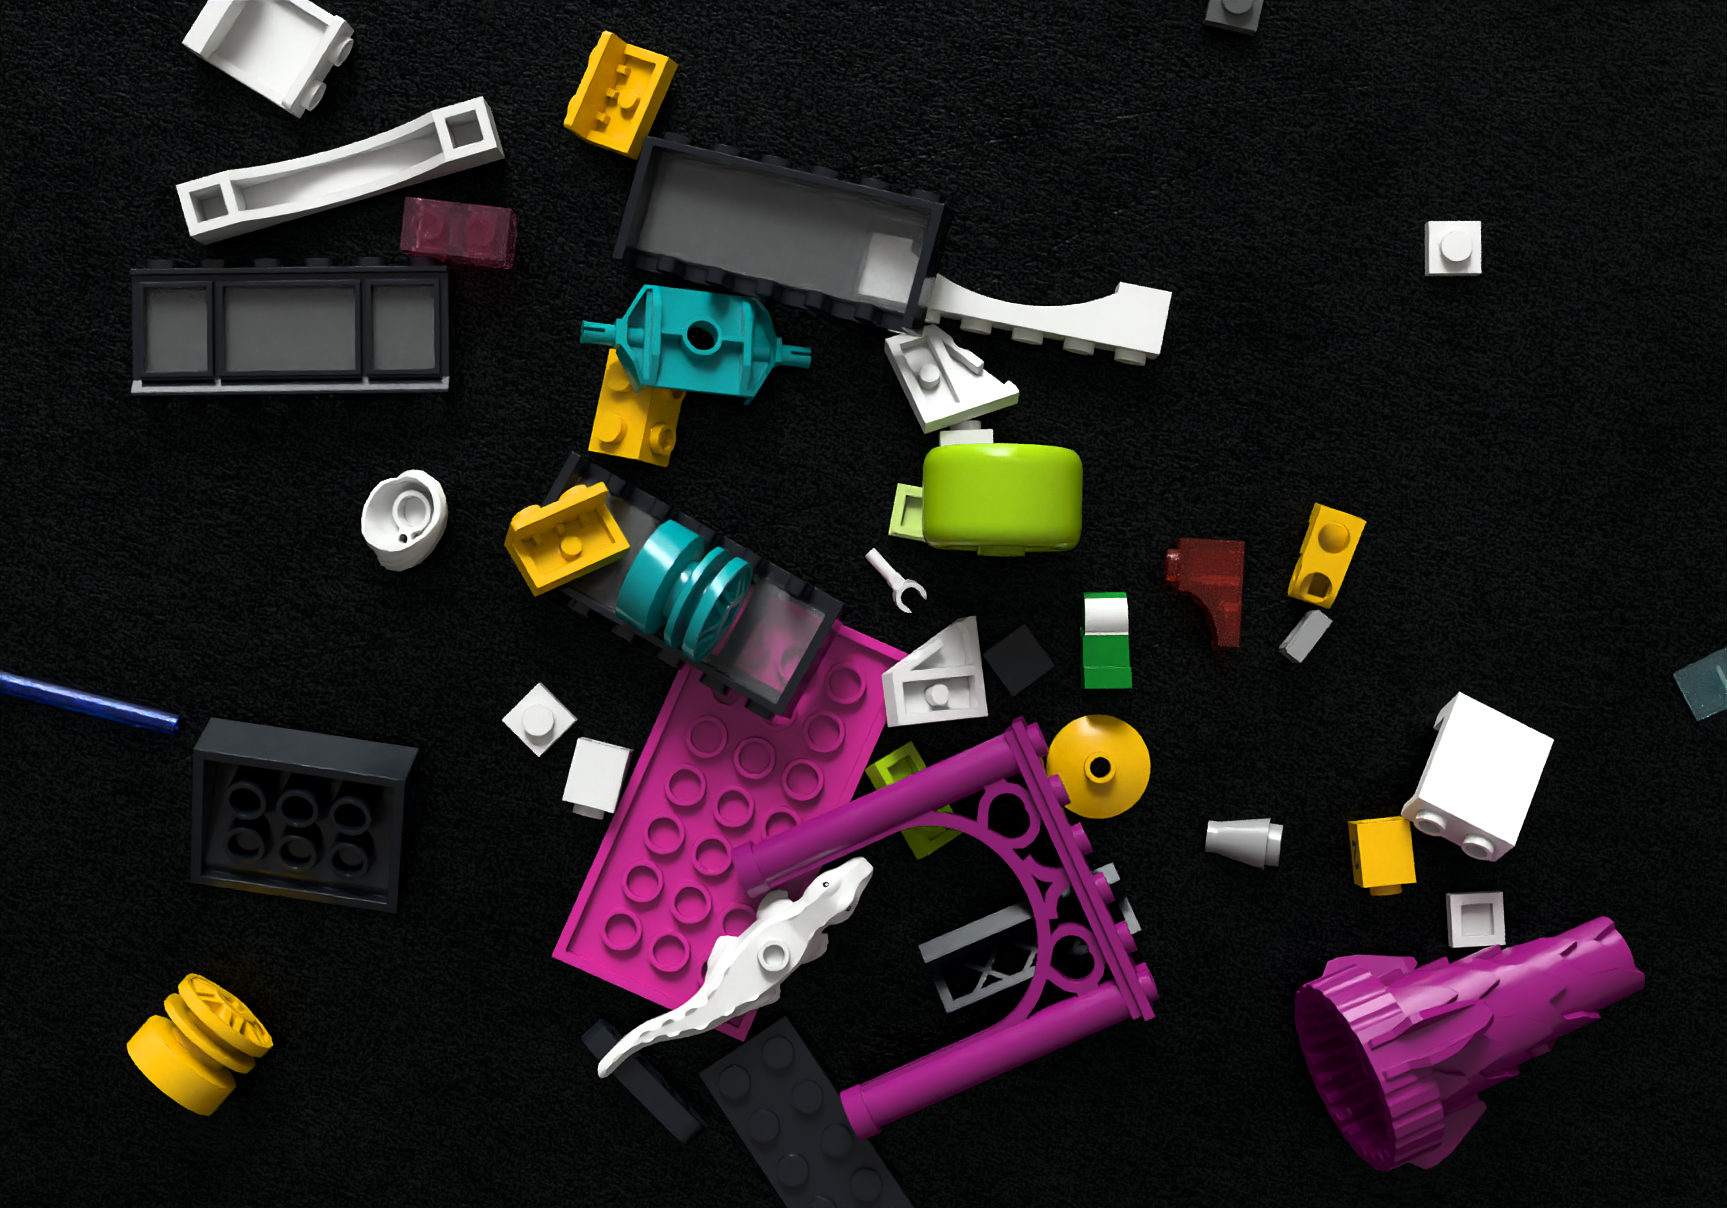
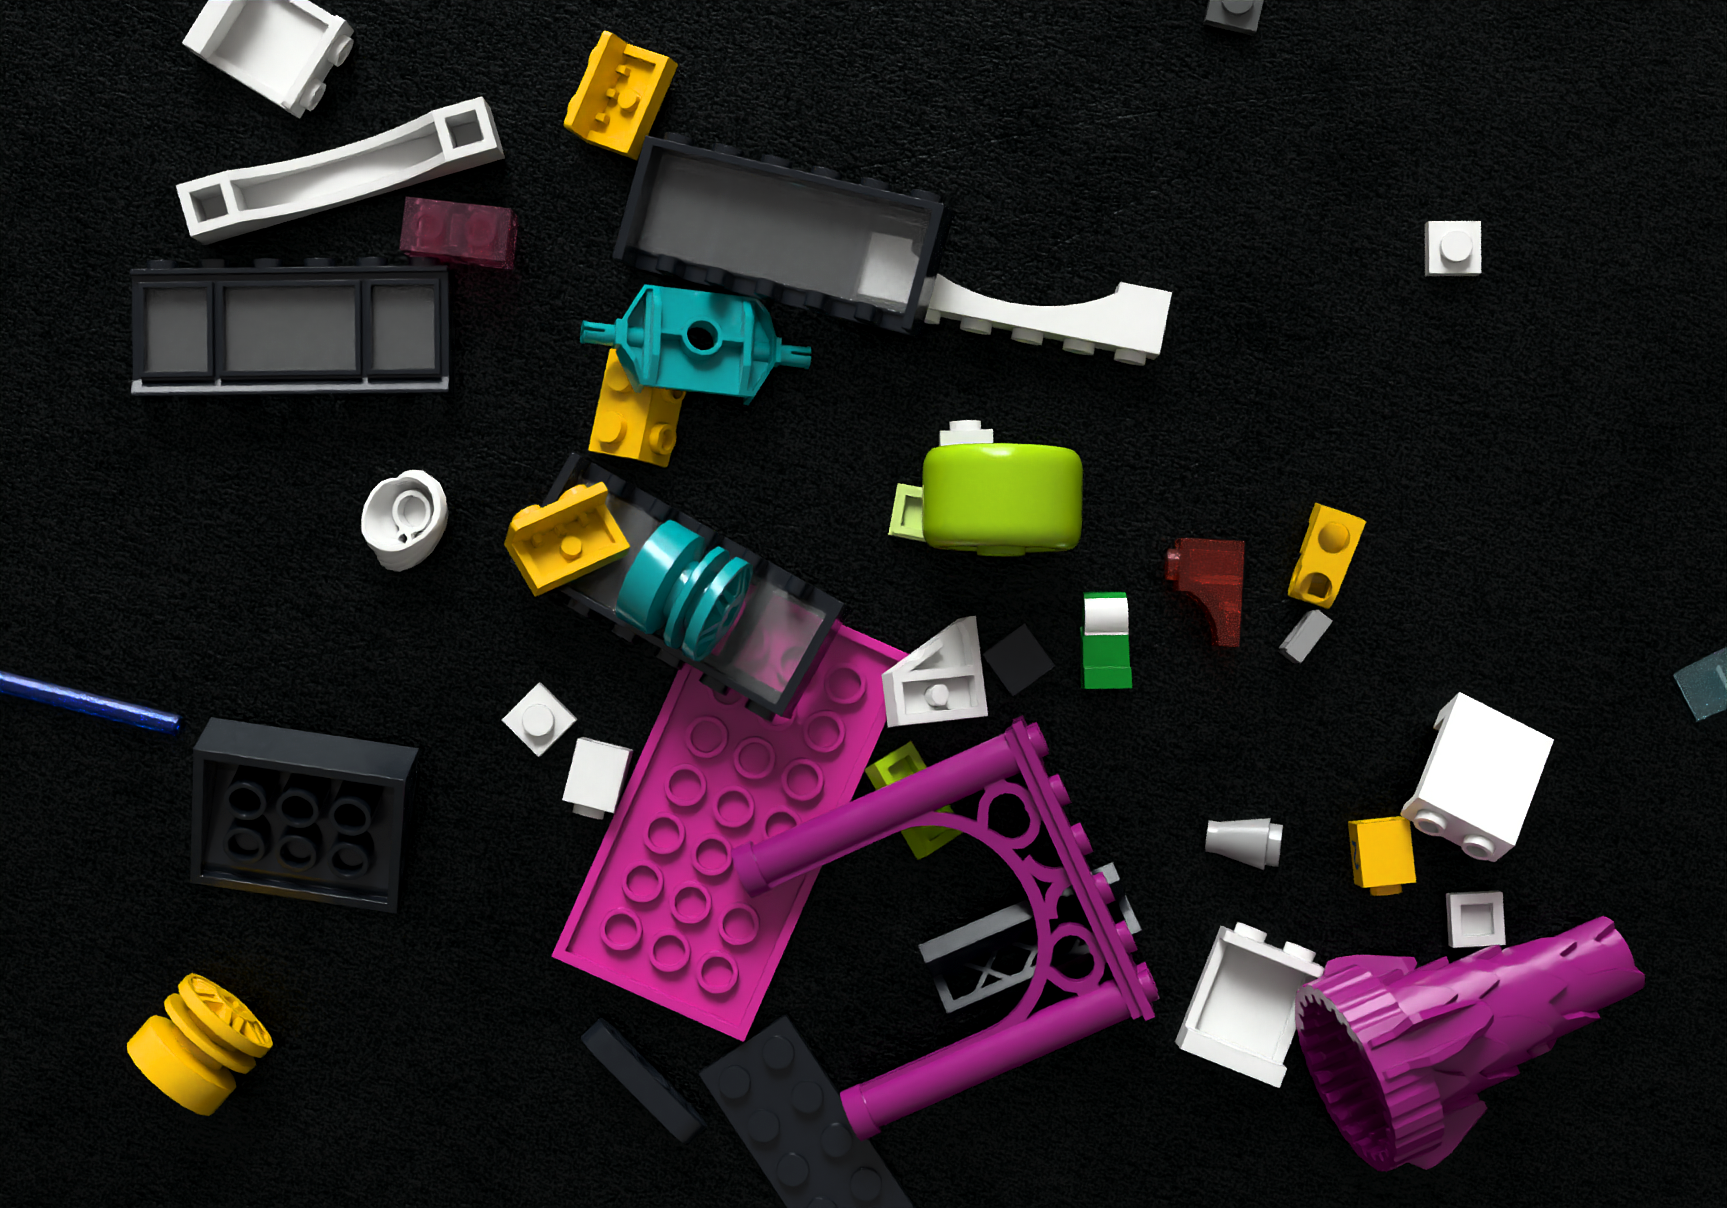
white animal [597,856,873,1078] -> none
white hand [865,548,927,613] -> none
white wing [884,324,1019,434] -> none
yellow dish [1046,714,1151,819] -> none
none -> white panel [1175,922,1325,1088]

